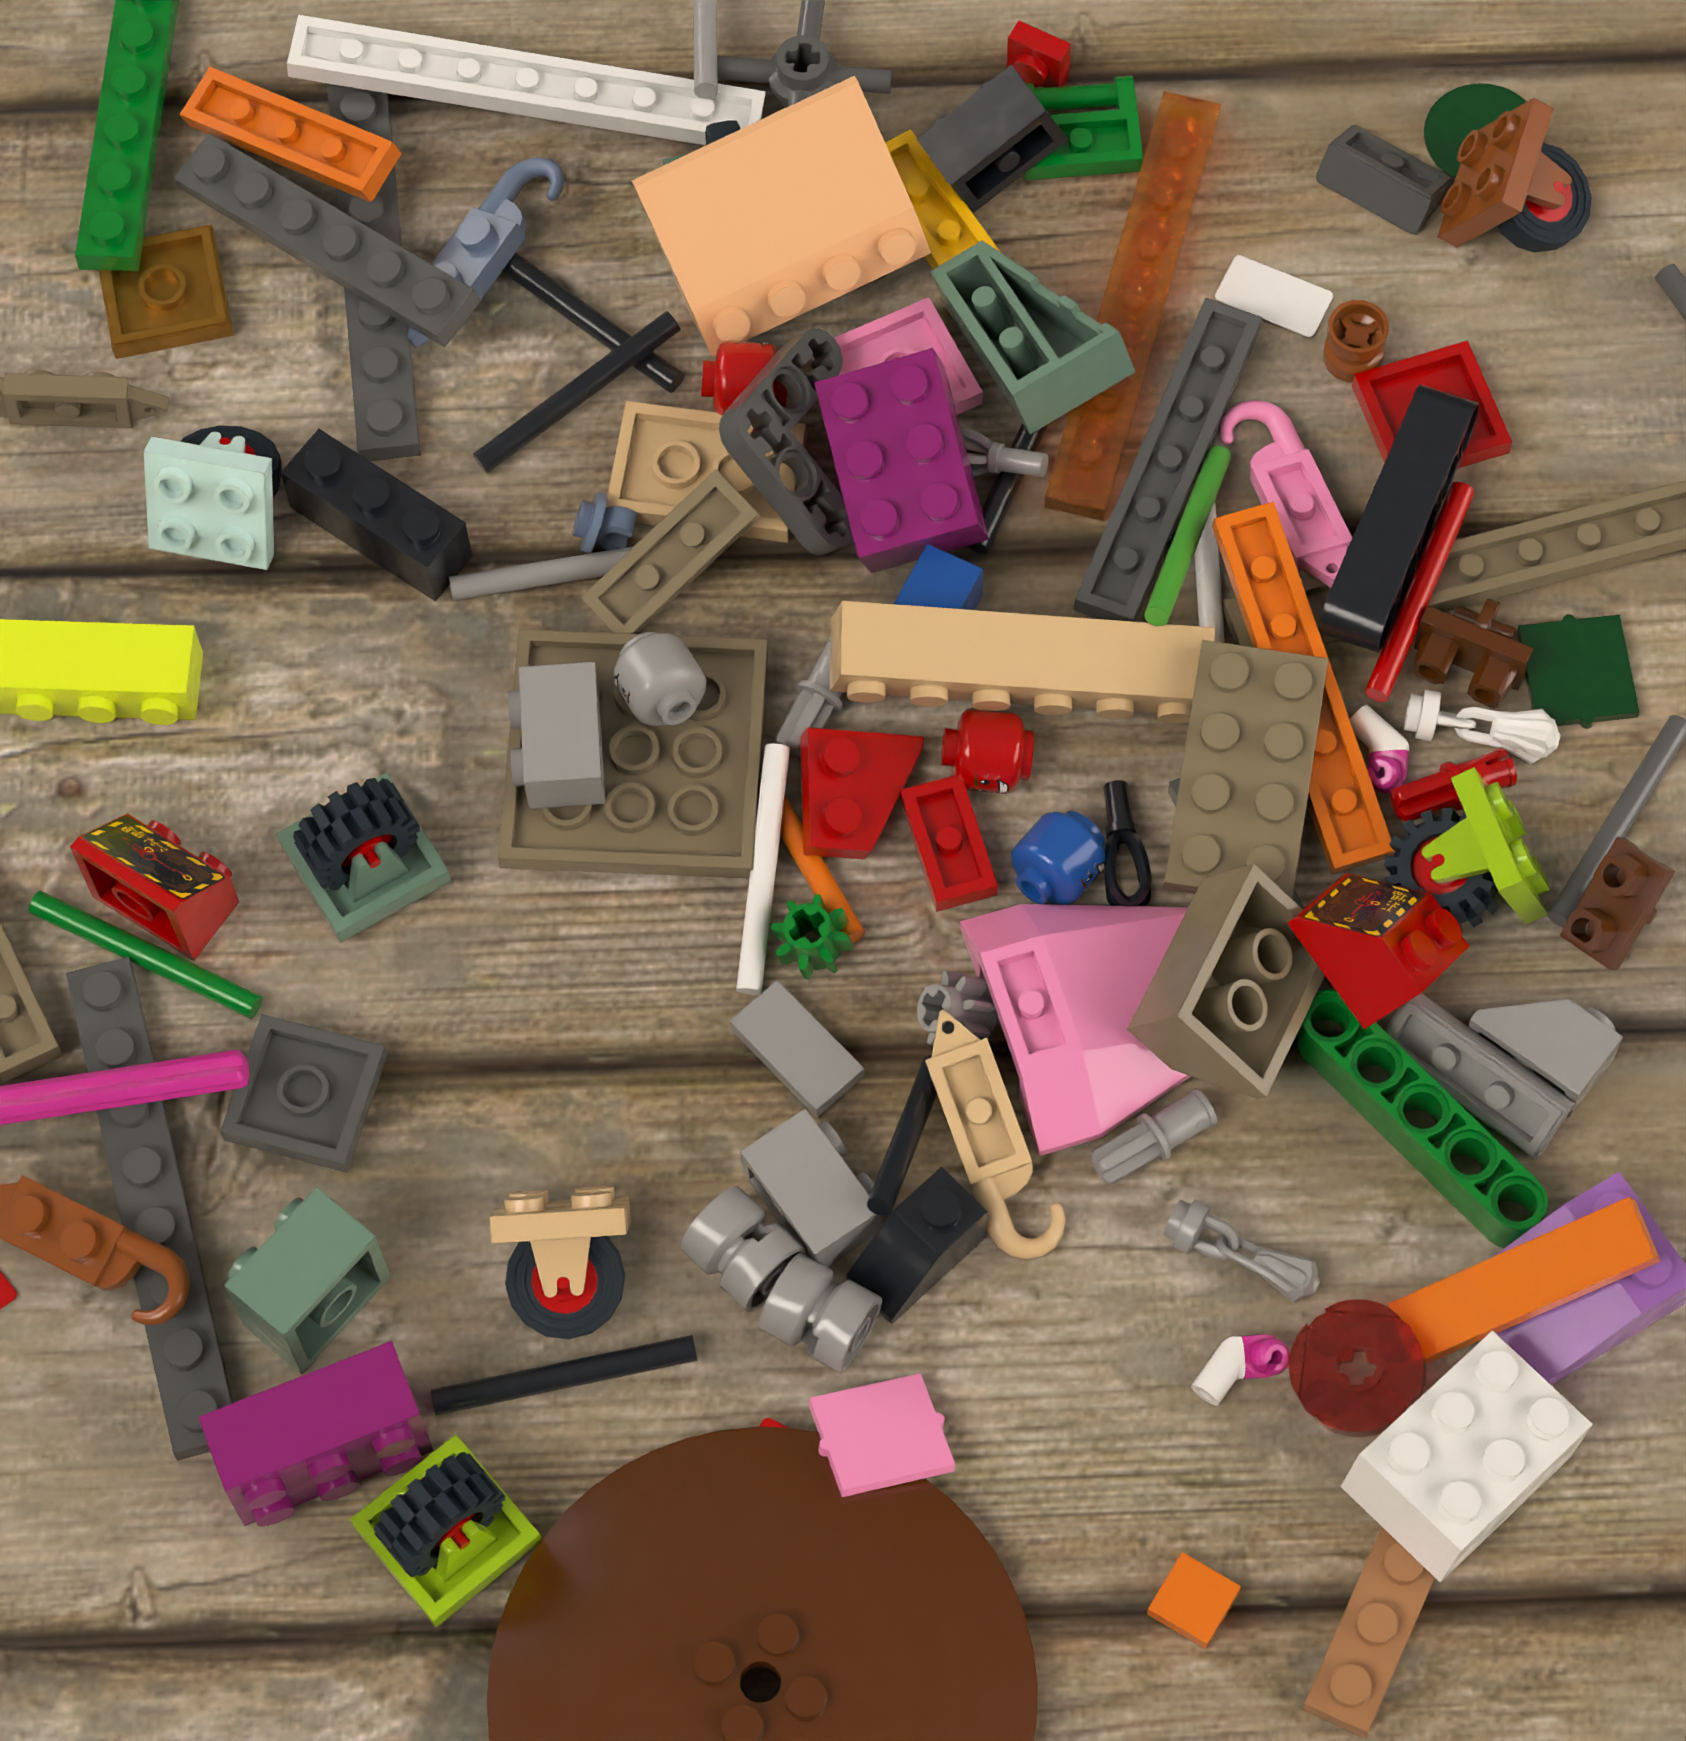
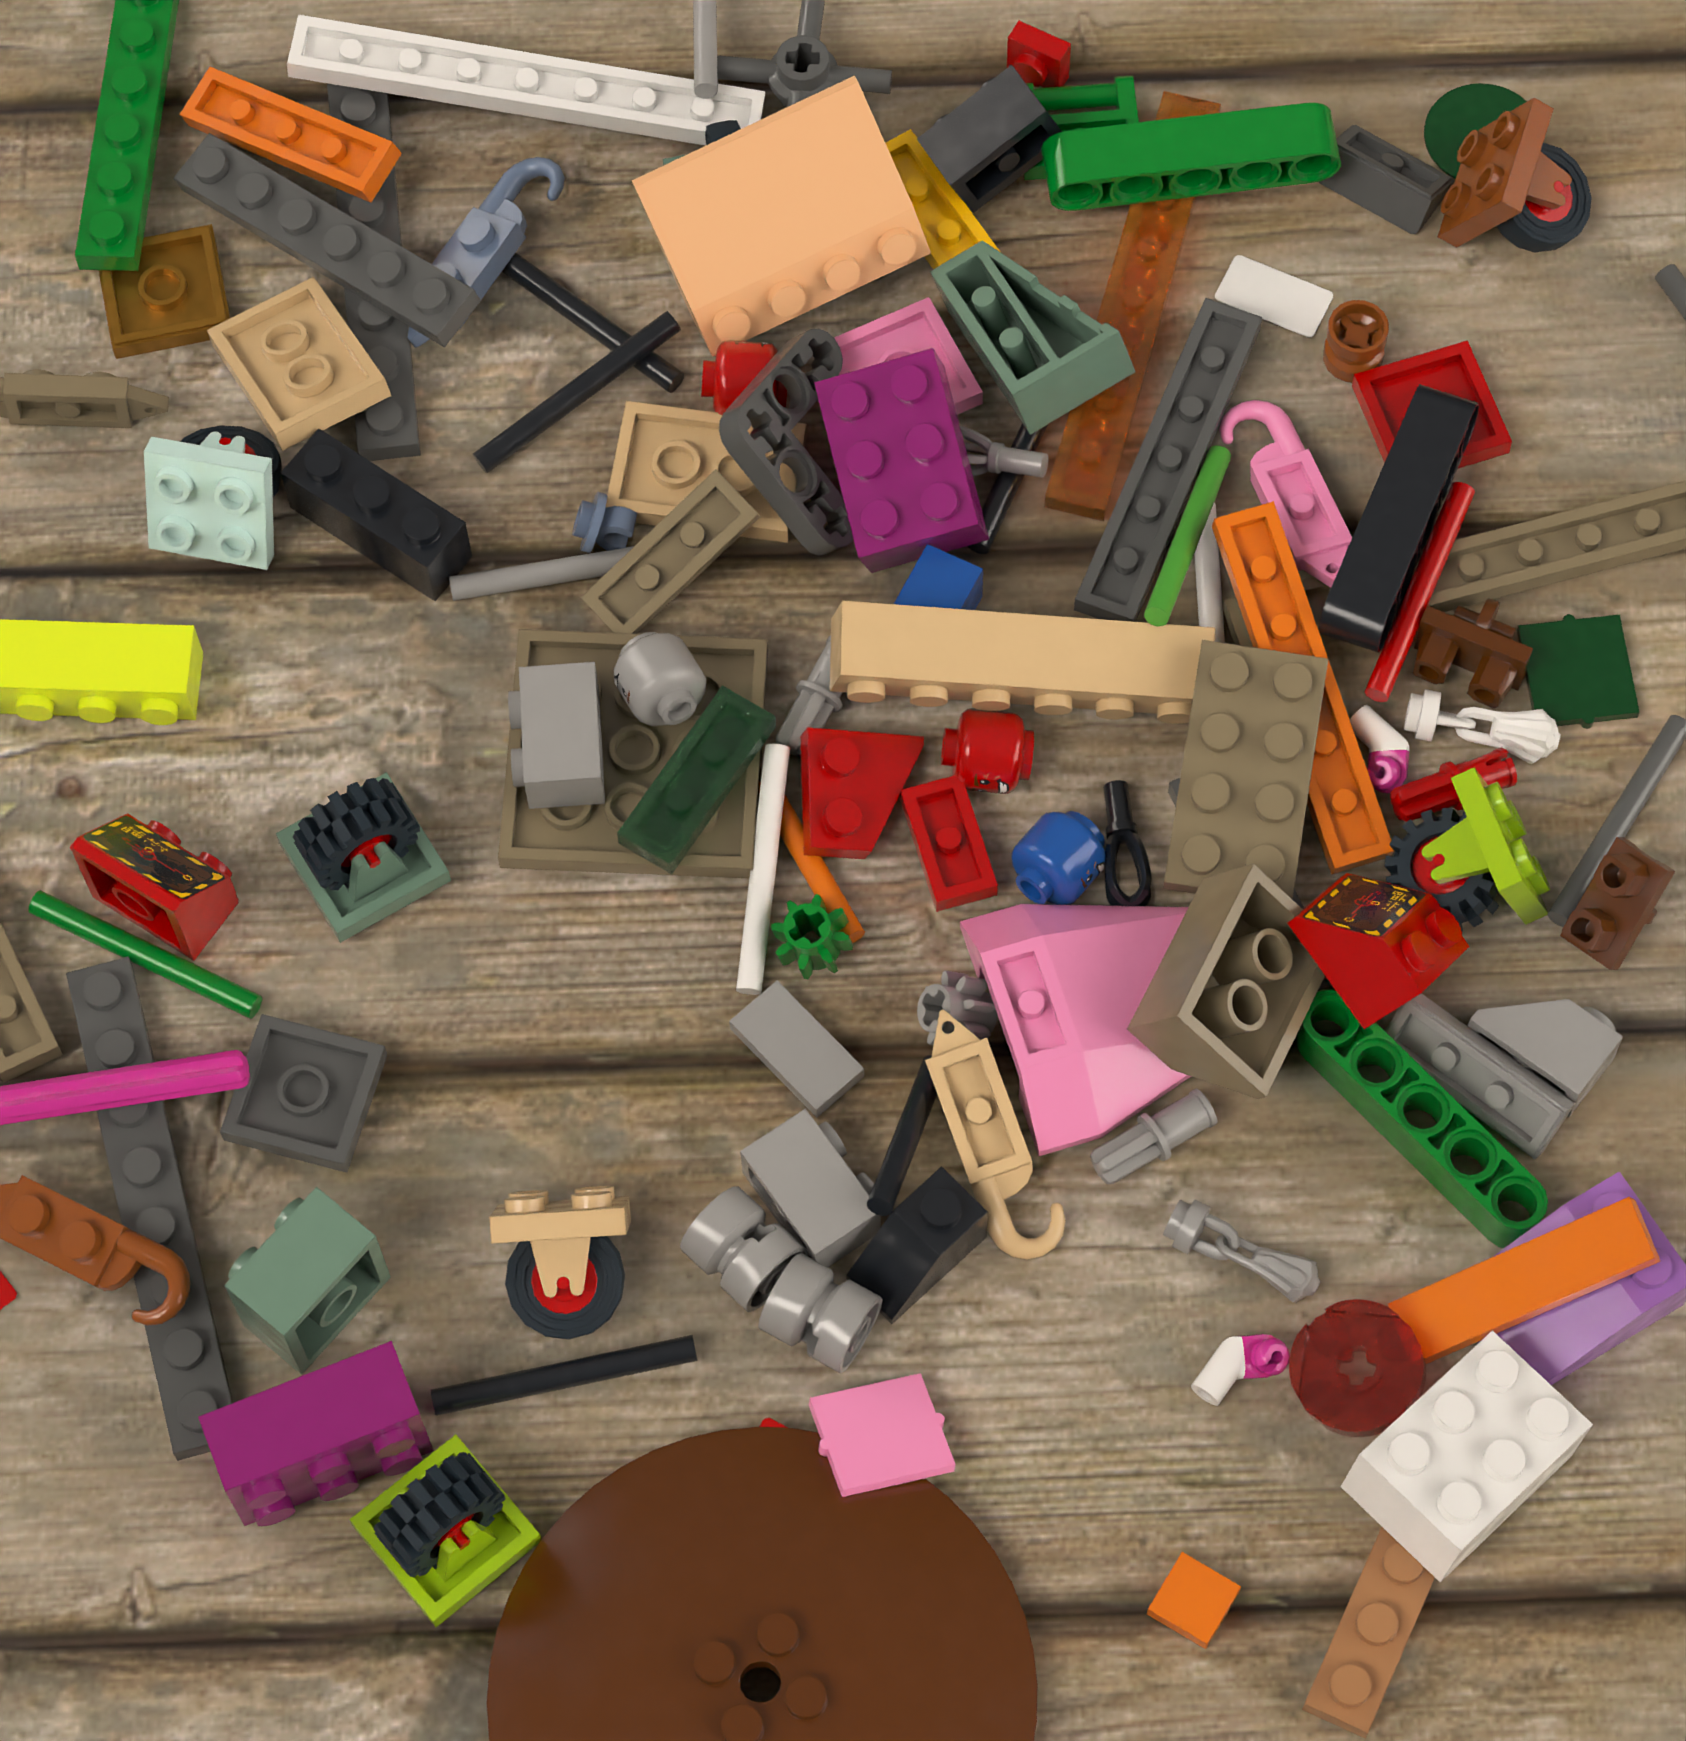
none -> tan plate [207,277,391,451]
none -> clear green plate [617,685,776,874]
none -> green beam [1041,102,1341,211]

